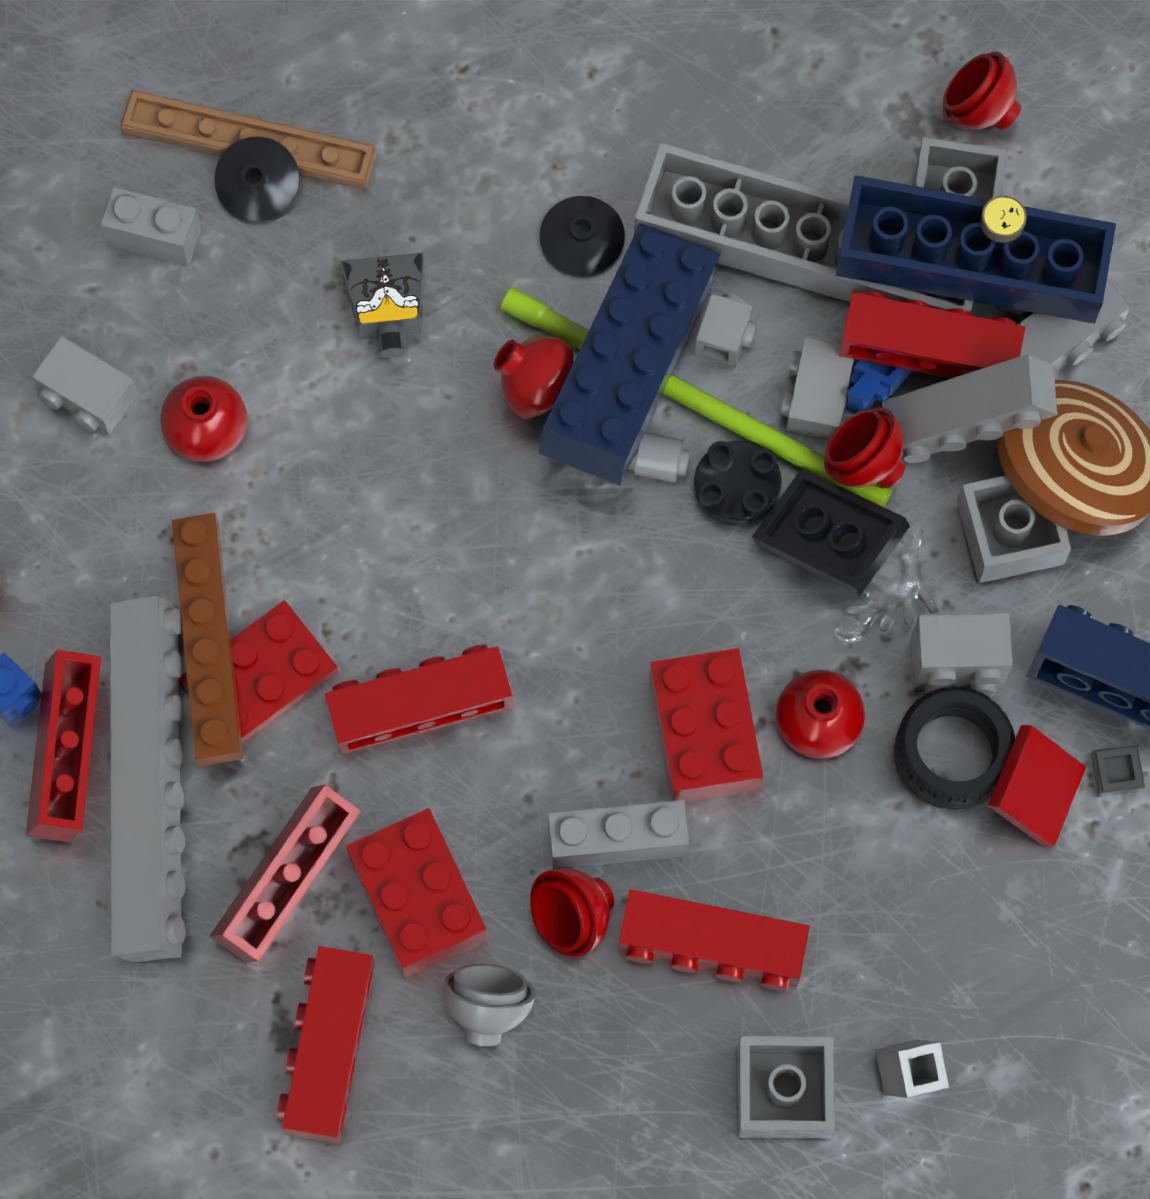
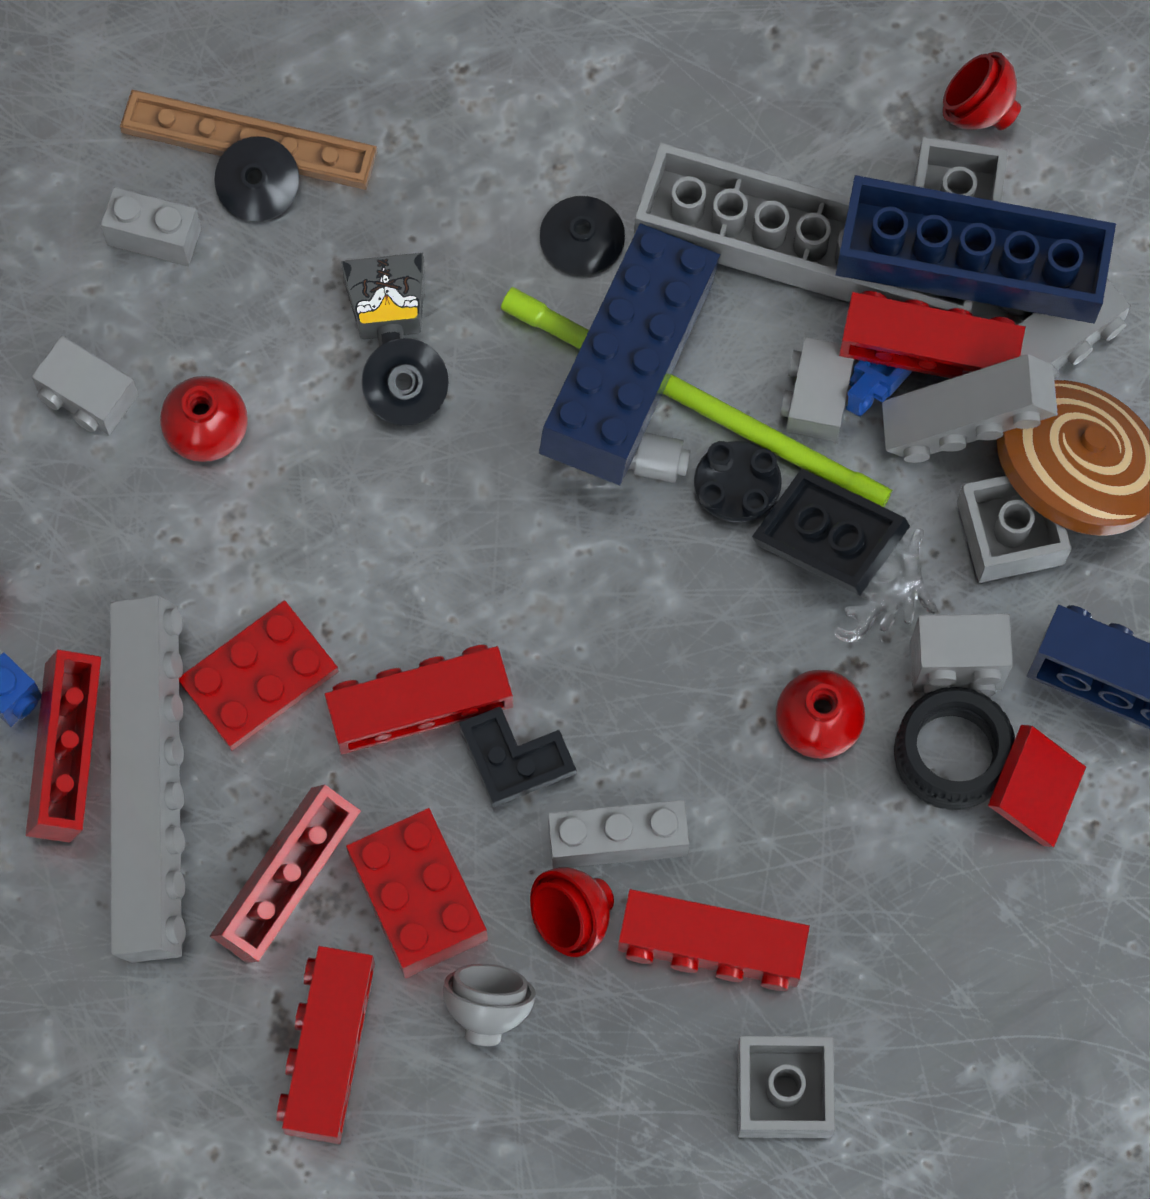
dark orange plate [172,512,243,767] -> none
red piece [493,336,574,419] -> none
red brick [649,648,763,802] -> none
light grey brick [694,293,758,368] -> none
red piece [824,407,905,489] -> none
light grey brick [875,1040,949,1098] -> none
light yellow tile [980,196,1027,243] -> none
dark grey tile [1091,745,1145,797] -> none
none -> black dish [361,338,449,426]
none -> black plate [459,706,577,808]

